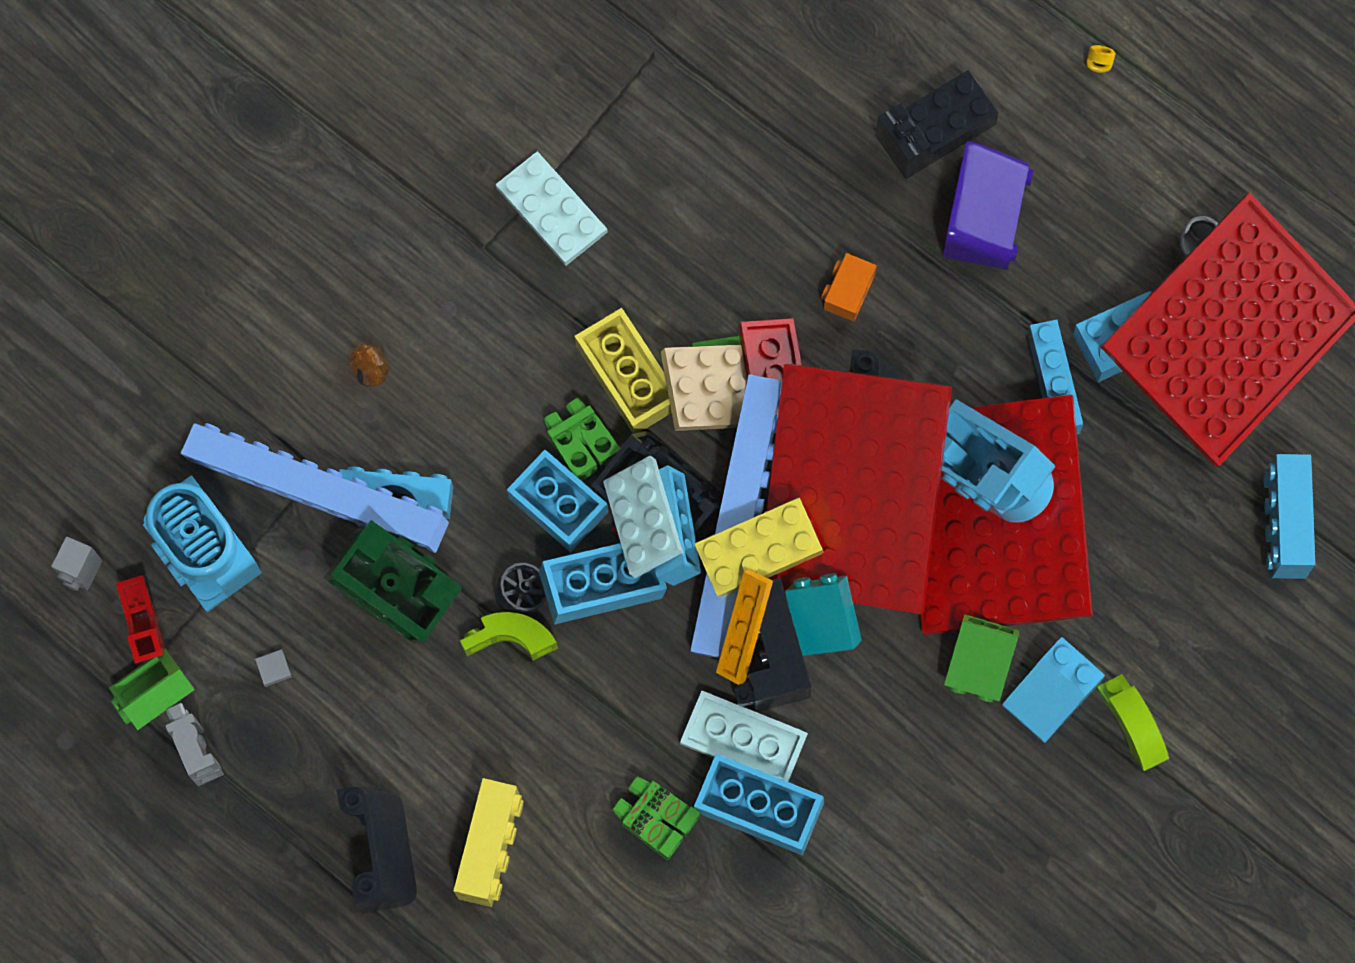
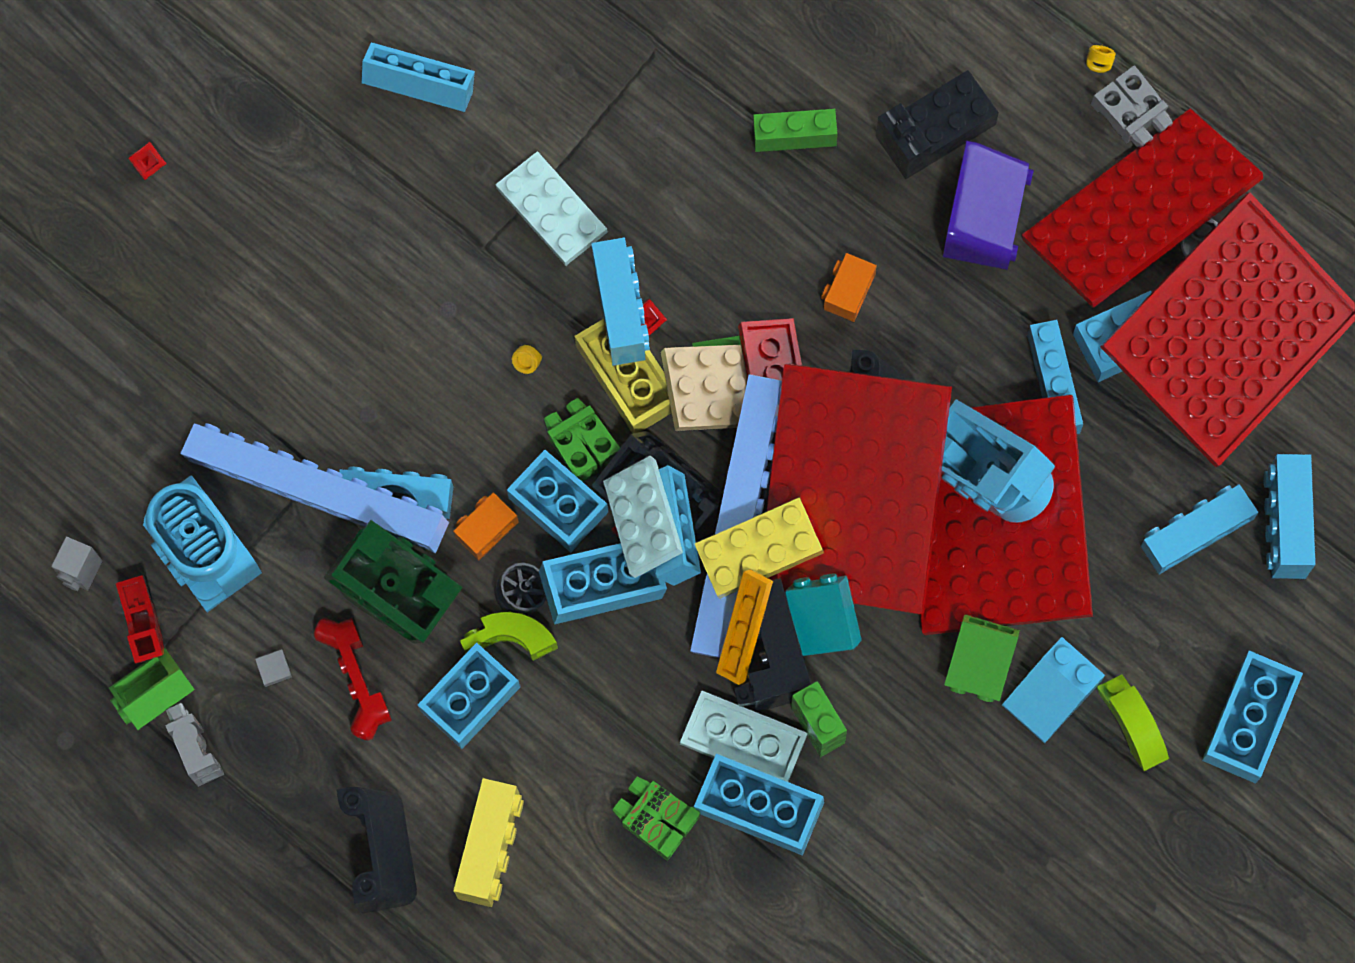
clear orange head [349,344,390,387] -> none
none -> red tile [127,142,167,180]
none -> red plate [314,617,392,741]
none -> medium azure brick [362,42,475,112]
none -> medium azure brick [418,643,520,749]
none -> orange brick [453,492,519,561]
none -> yellow tile [512,345,542,374]
none -> medium azure brick [592,237,650,366]
none -> red tile [641,299,667,335]
none -> bright green brick [753,109,837,152]
none -> bright green brick [791,681,847,758]
none -> red plate [1022,108,1263,308]
none -> light grey hips [1091,65,1173,148]
none -> medium azure brick [1141,484,1258,574]
none -> medium azure brick [1202,651,1303,784]

